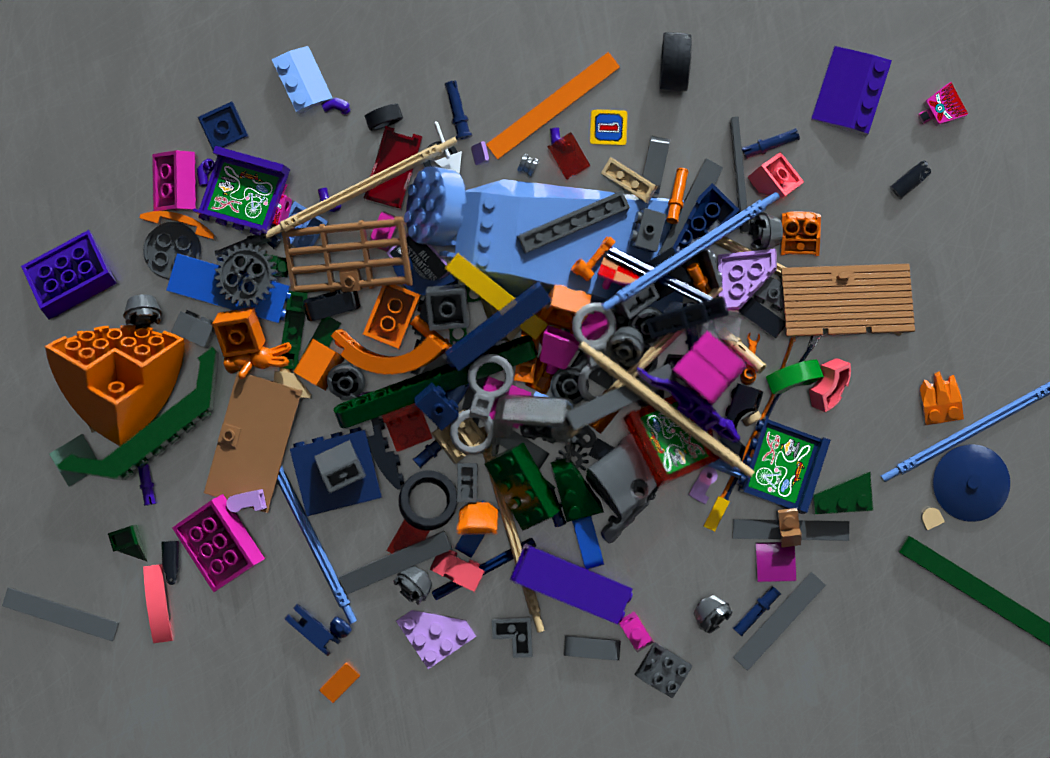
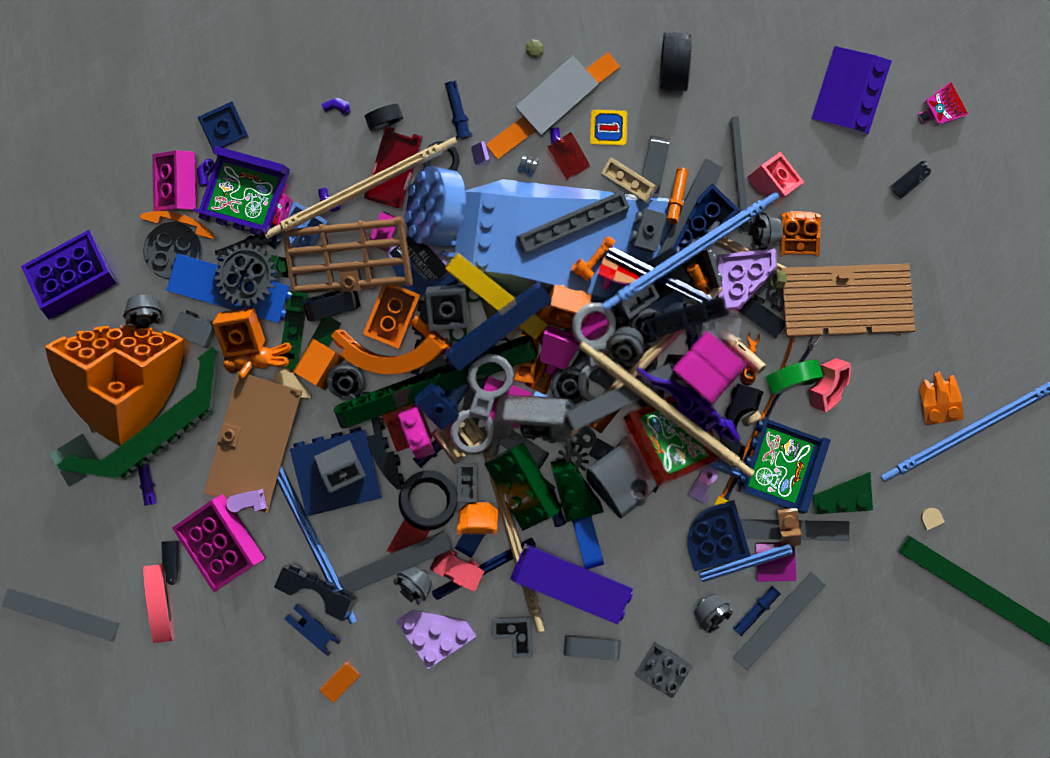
dark green slope [108,525,148,562] -> none
light blue slope [272,46,332,114] -> none
dark blue piece [330,617,352,638] -> none
white piece [434,122,462,174] -> none
dark grey piece [601,492,656,543] -> none
dark pink torso [619,612,654,653] -> none
dark blue pin [742,128,800,159] -> none
dark blue dish [932,444,1010,522] -> none
none -> black arch [274,564,356,621]
none -> dark pink brick [398,407,435,460]
none -> light grey tile [516,55,599,135]
none -> olive tile [526,40,544,59]
none -> dark blue plate [688,500,751,571]
none -> medium blue axle [700,544,793,582]
none -> olive tile [770,270,787,290]

